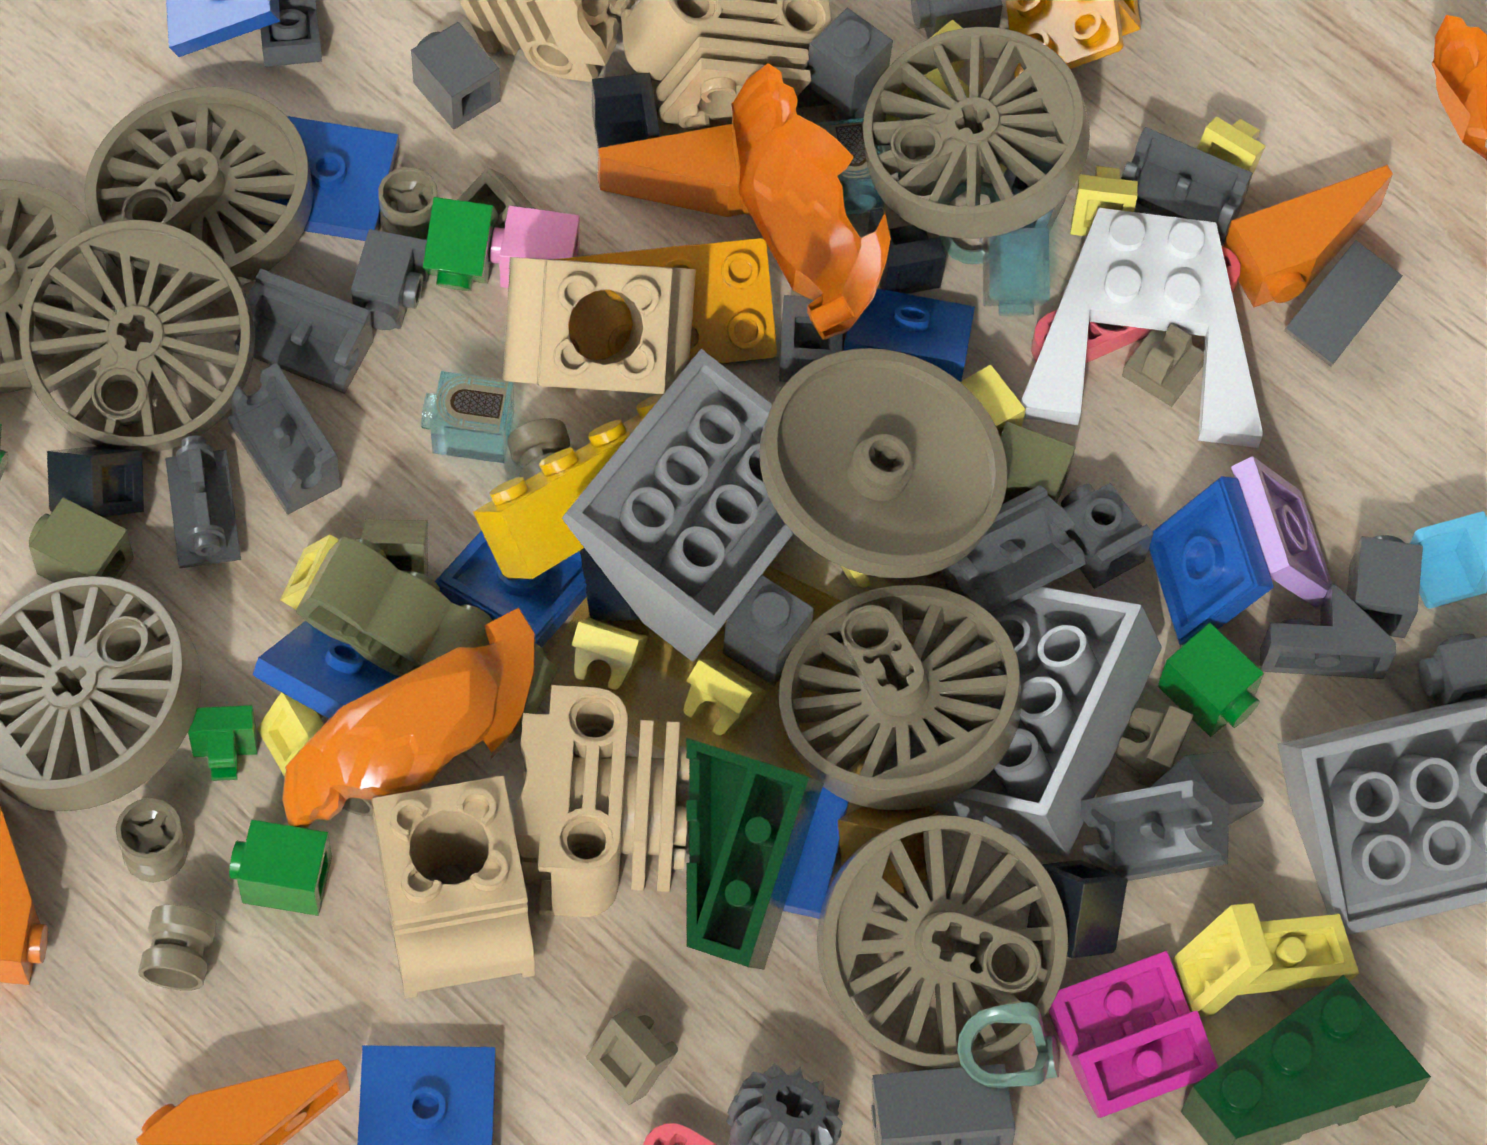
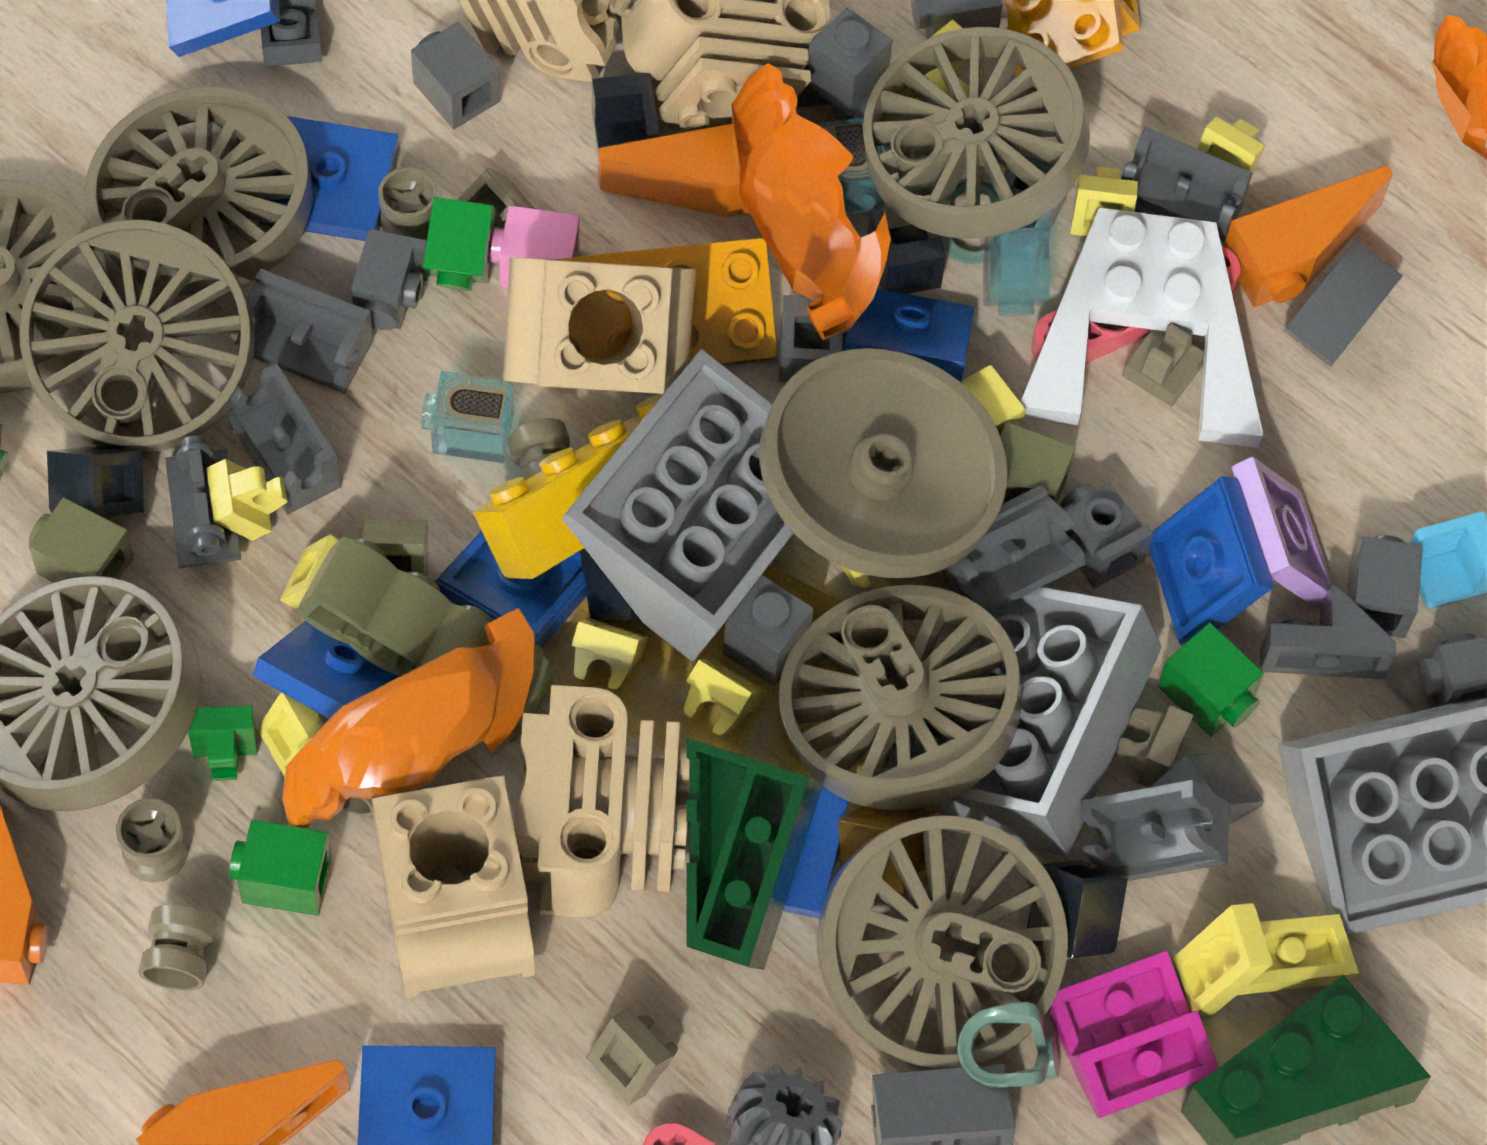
none -> light yellow tile [206,459,287,541]

